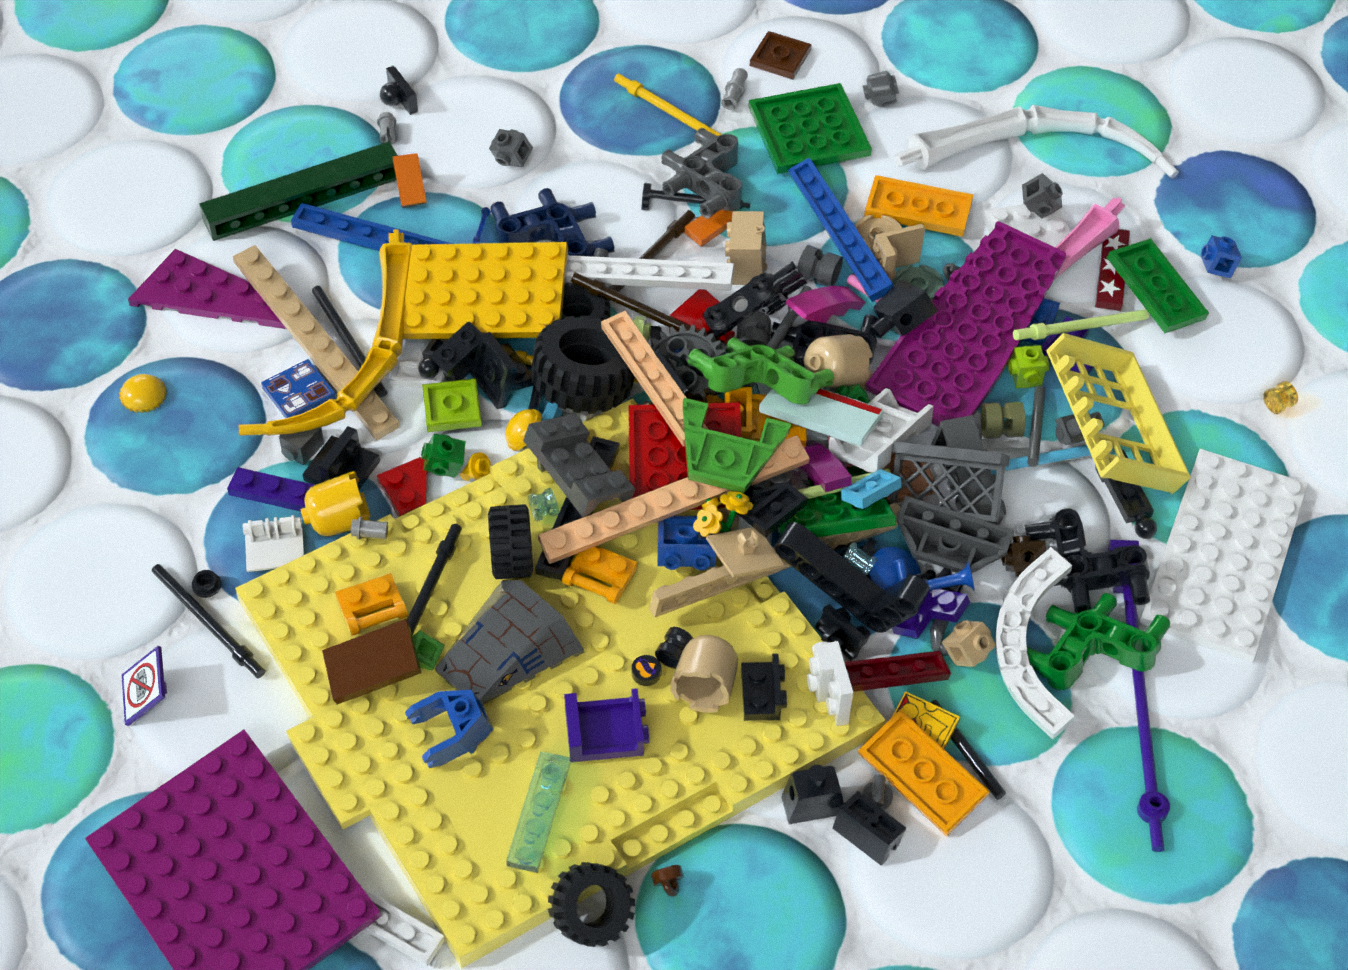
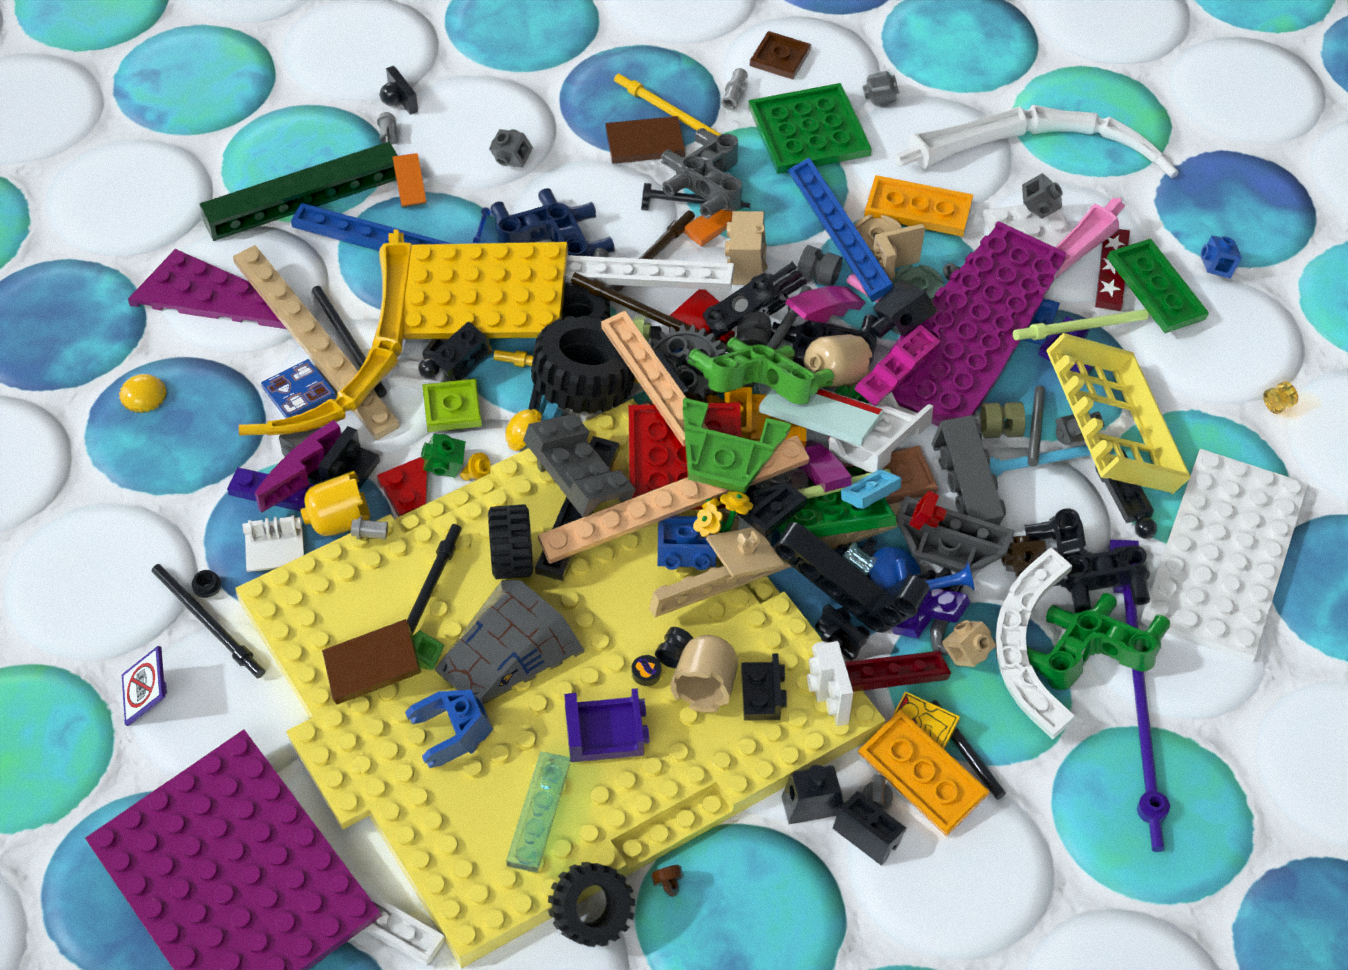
light orange plate [335,573,408,636] -> none
black bracket [470,332,534,409] -> none
clear light blue wheel [528,488,559,522] -> none
light orange plate [562,546,637,605] -> none
dark grey fence [889,441,1010,522] -> none
lime brick [1008,345,1049,389] -> none
none -> magenta slope [255,420,341,513]
none -> reddish brown tile [605,116,685,164]
none -> dark pink slope [855,325,941,406]
none -> red tile [909,490,947,530]

